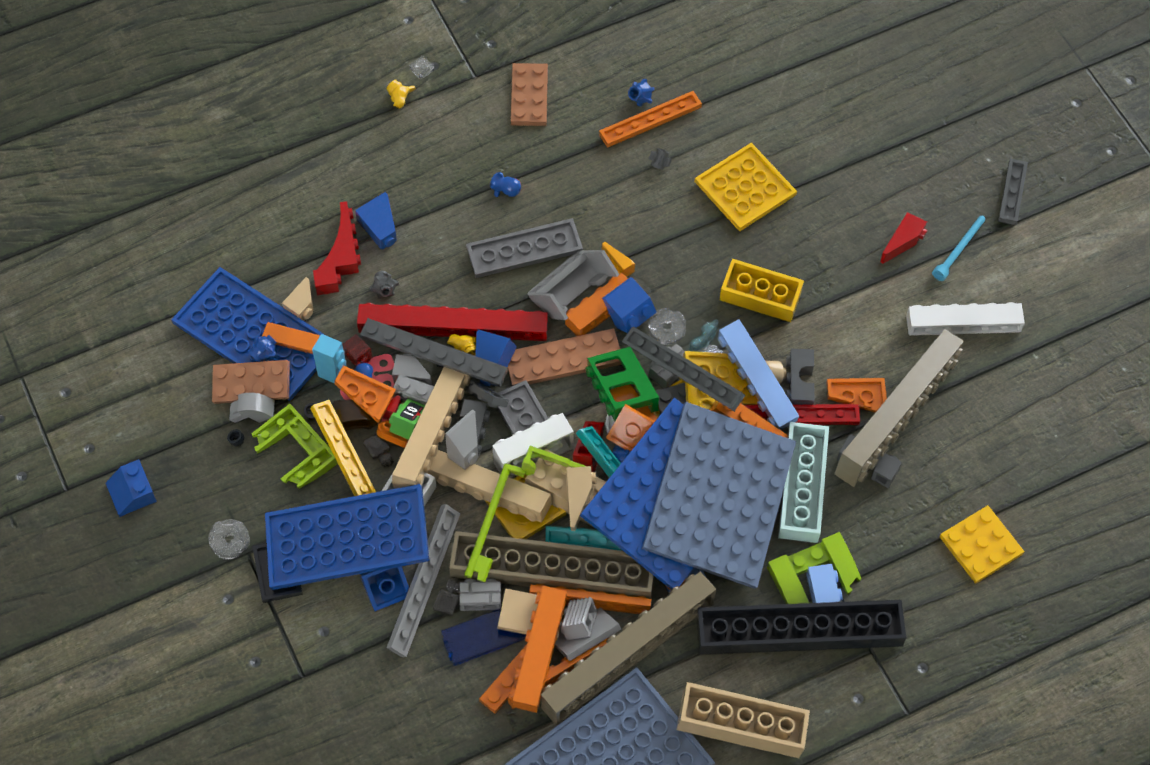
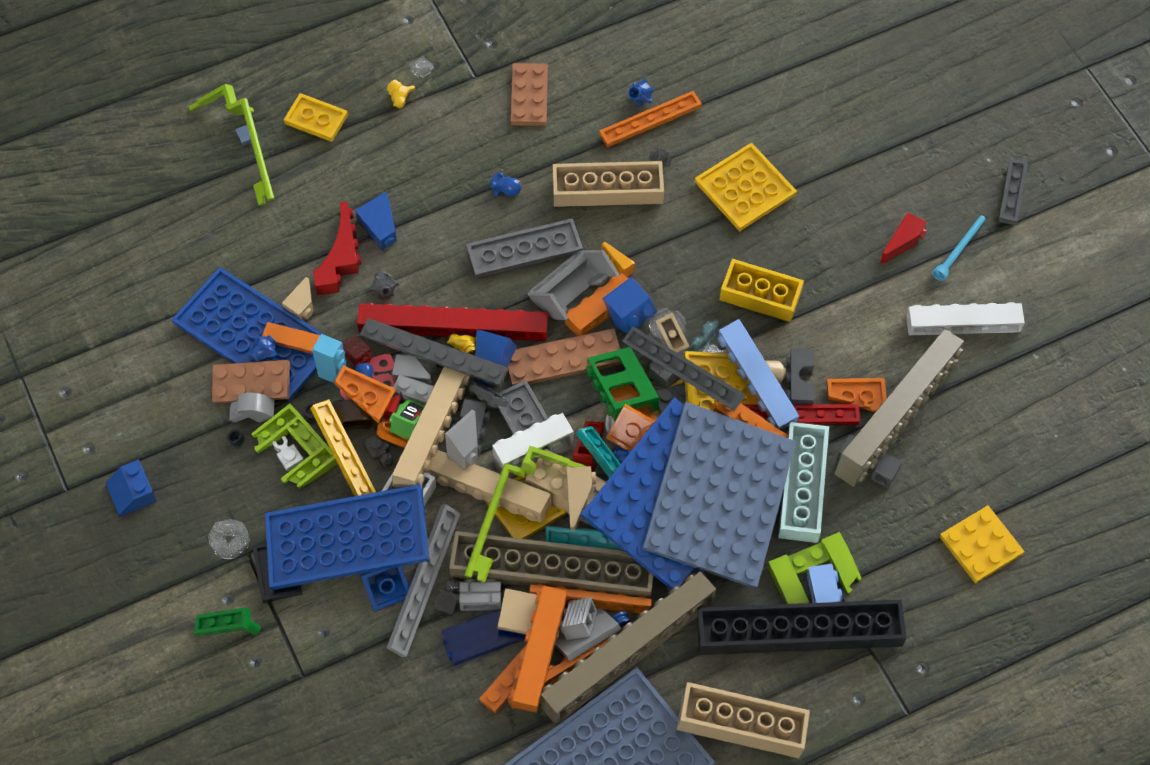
none -> lime piece [189,84,274,206]
none -> green piece [194,607,261,637]
none -> sand blue tile [235,125,259,146]
none -> white plate [273,436,304,472]
none -> yellow plate [284,93,348,142]
none -> tan brick [553,161,664,207]
none -> blue bush [612,611,631,628]
none -> tan slope [656,312,690,353]

